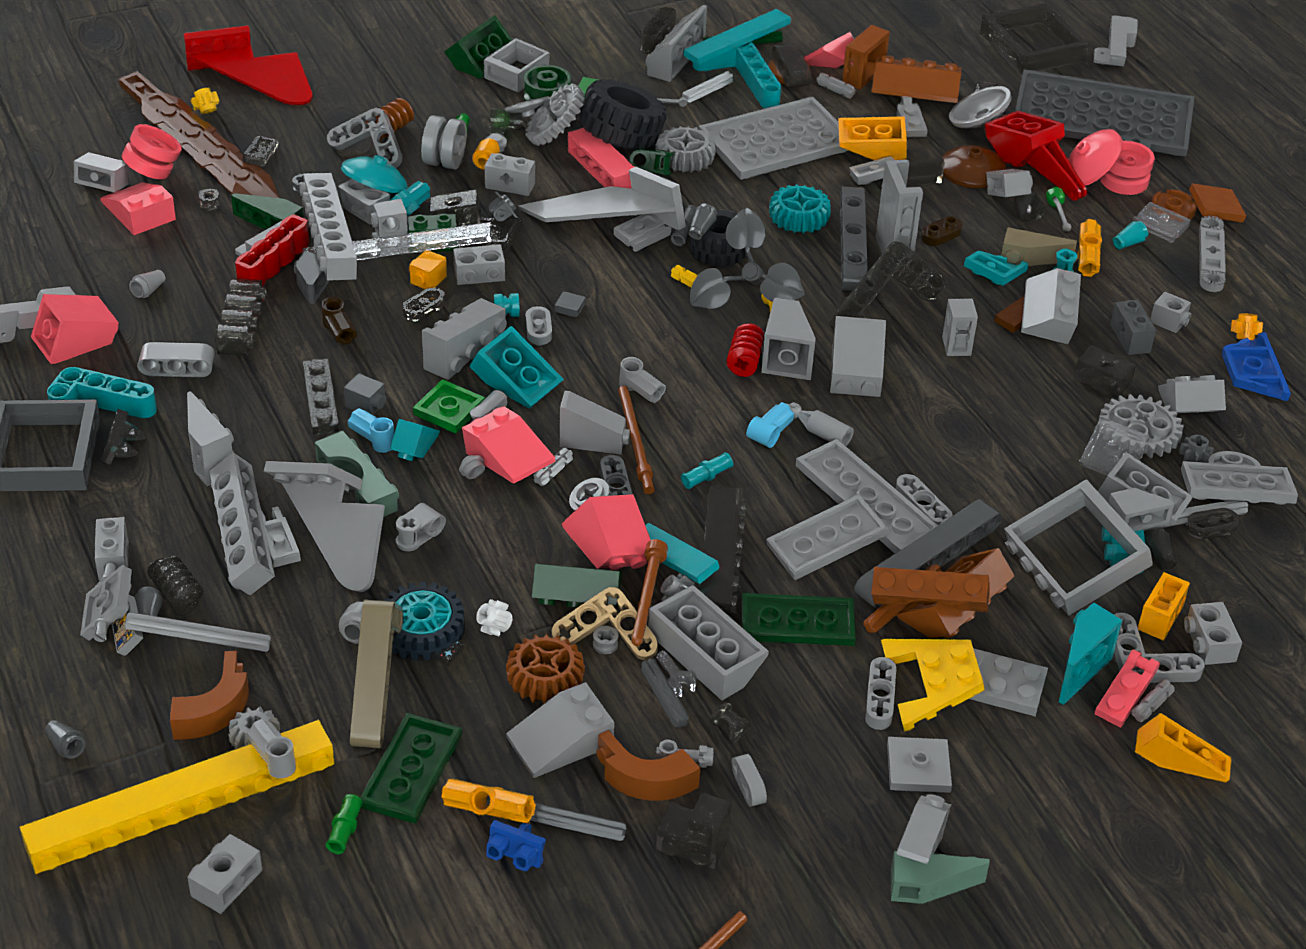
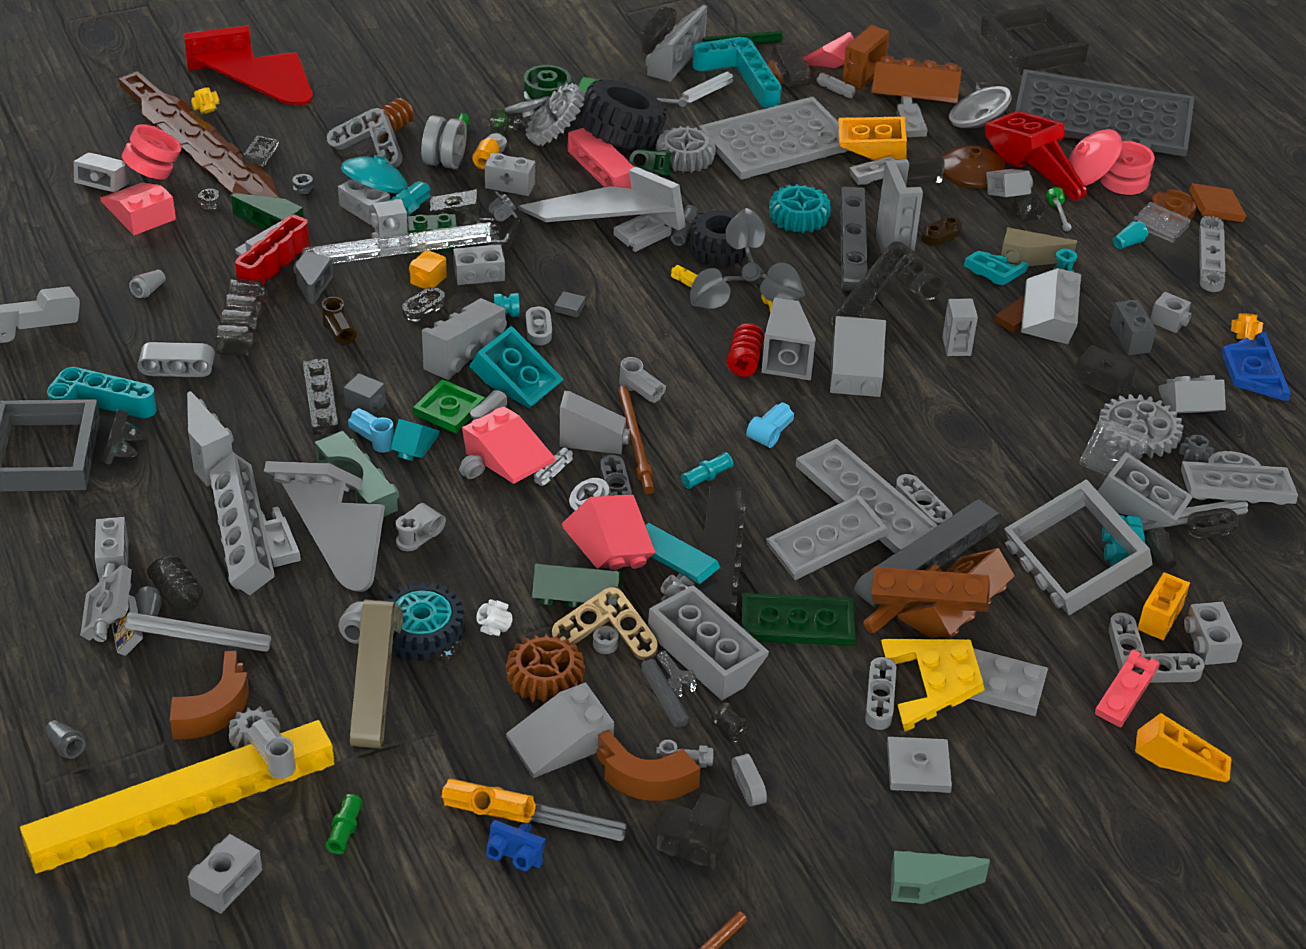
coral slope [31,294,119,364] -> none
light grey brick [299,173,357,280] -> none
dark green tile [360,713,462,824] -> none
dark green slope [444,15,513,79] -> none
light grey window [484,38,549,92] -> none
dark orange piece [631,539,668,646] -> none
teal tile [684,9,791,65] -> none
dark grey cone [688,203,717,240] -> none
light grey wheel [787,402,854,446] -> none
light grey slope [897,794,951,864] -> none
teal slope [1059,603,1122,705] -> none
light orange piece [1077,219,1102,277] -> none
light grey piece [1094,16,1138,66] -> none
light grey slope [1108,488,1174,531] -> none
light grey axle [1131,680,1175,722] -> none

